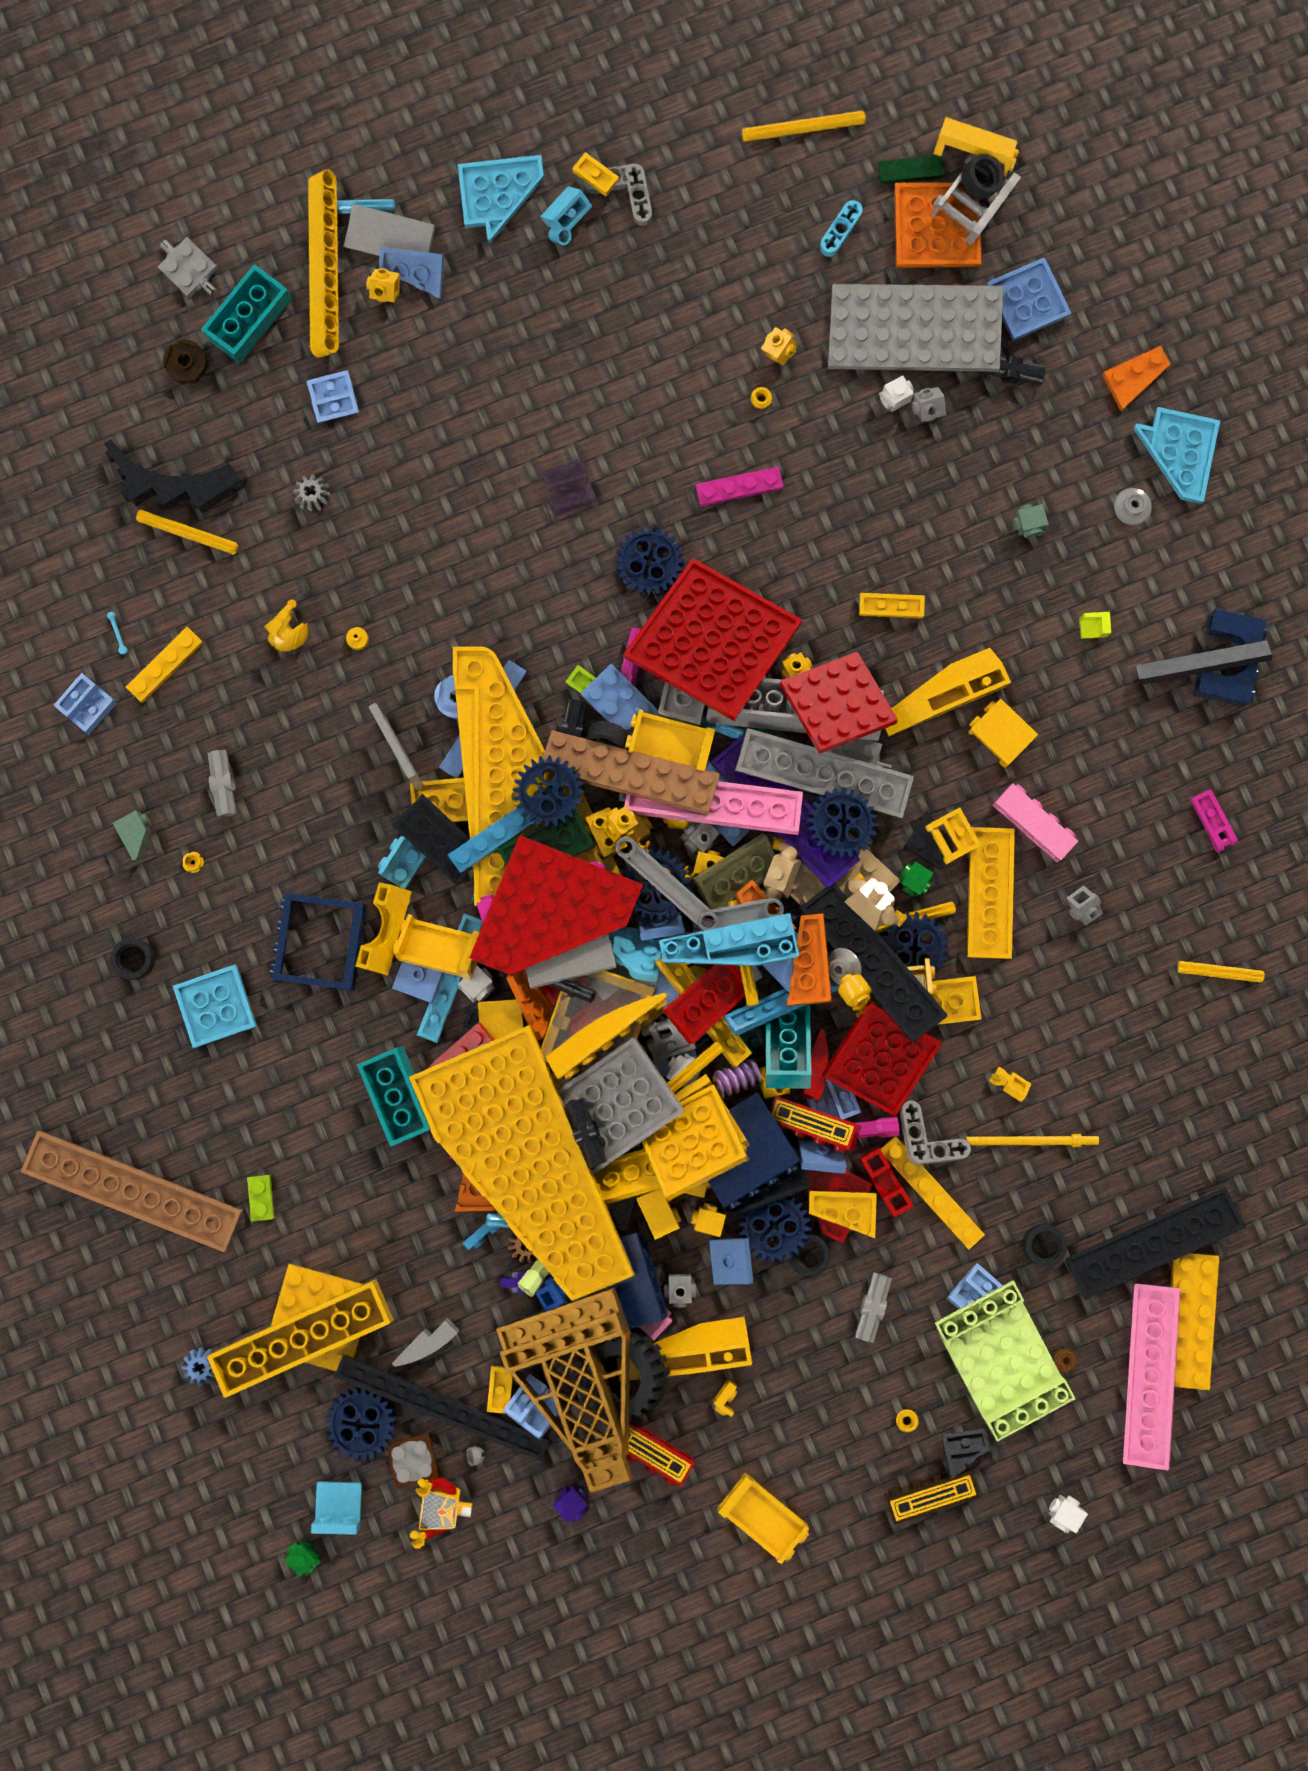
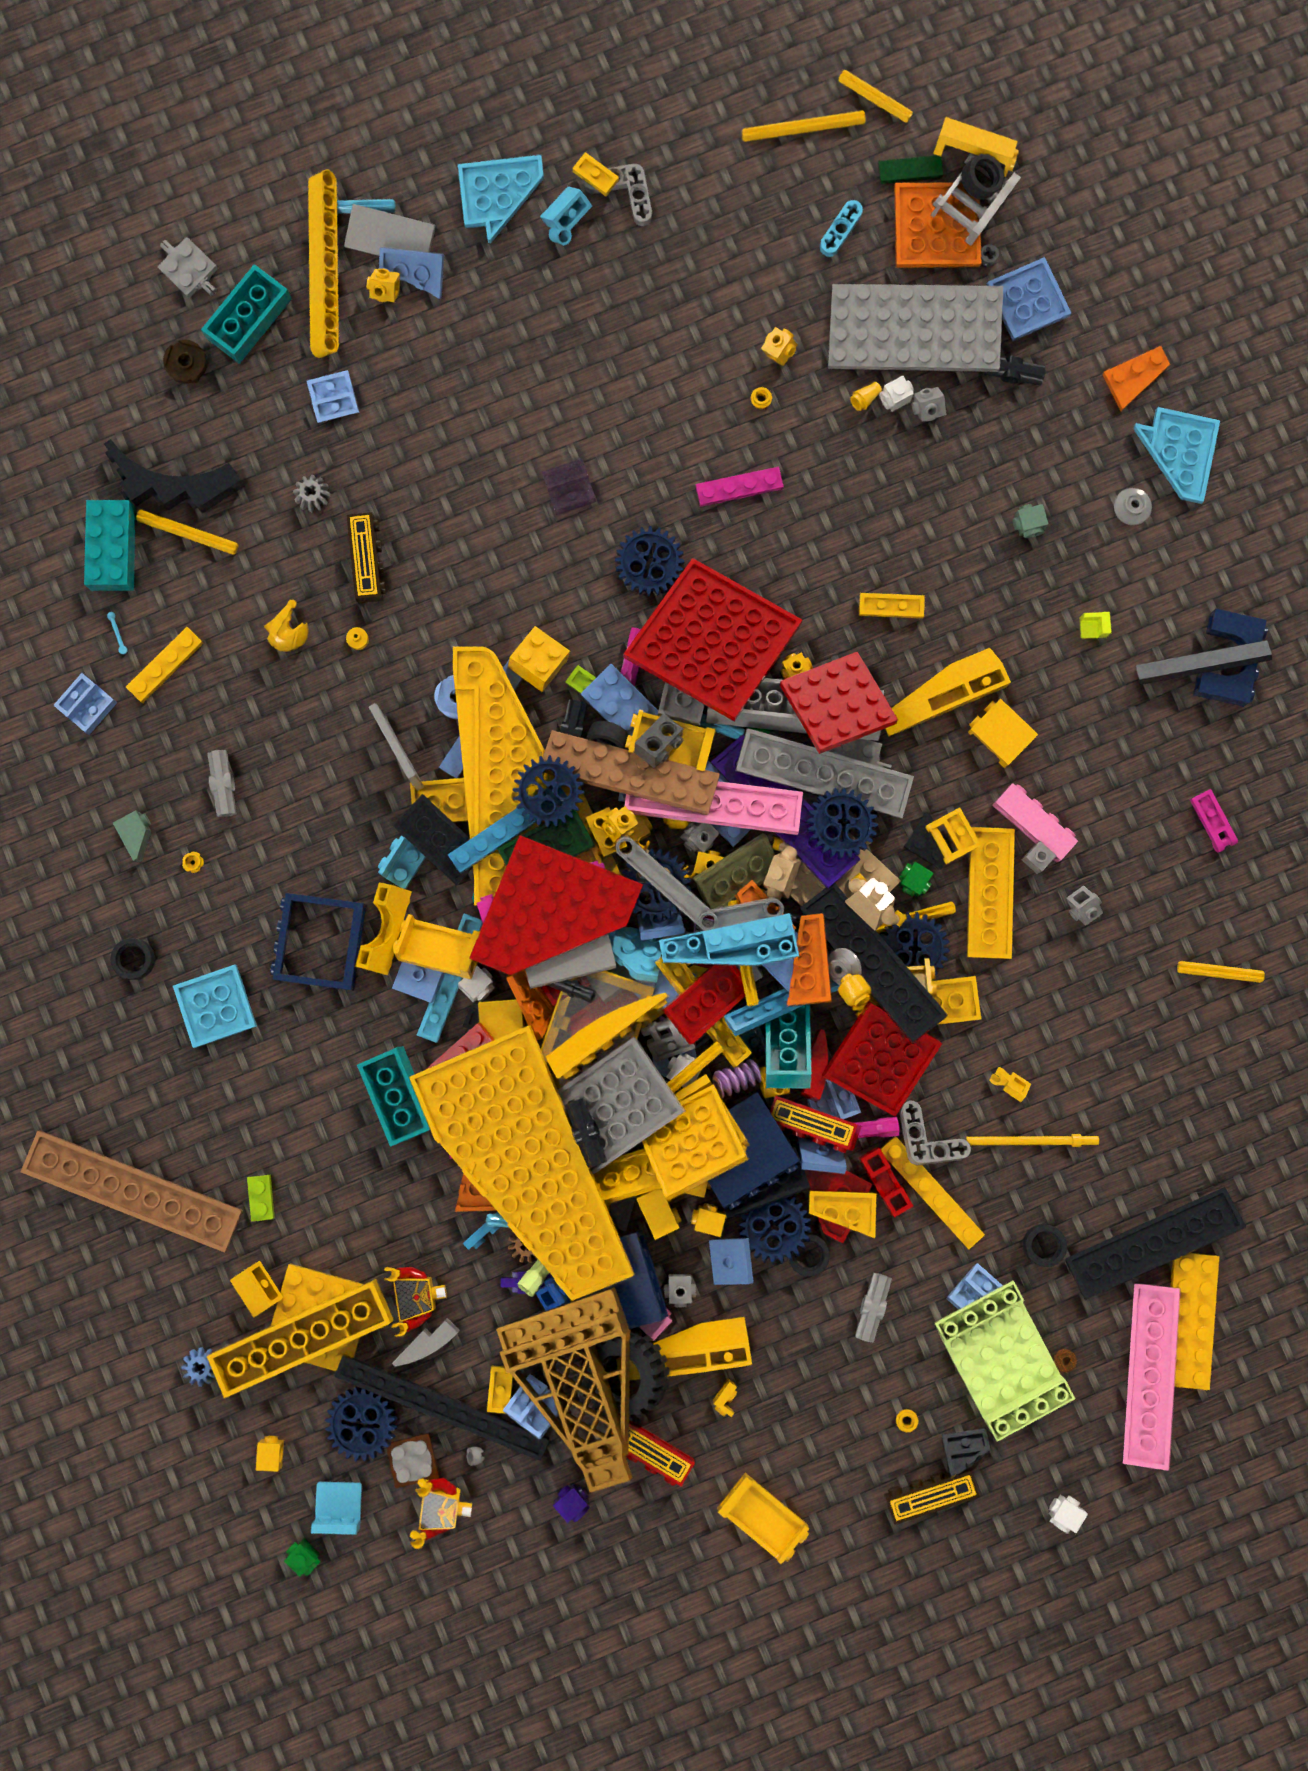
none -> teal brick [84,500,136,591]
none -> yellow brick [230,1261,283,1317]
none -> yellow brick [256,1436,284,1472]
none -> brick [347,512,387,604]
none -> torso [384,1267,447,1337]
none -> yellow brick [508,626,570,692]
none -> dark grey brick [634,714,684,768]
none -> yellow axle [839,70,913,123]
none -> yellow cone [850,382,882,411]
none -> dark grey bush [981,244,999,267]
none -> light grey brick [1021,841,1056,874]

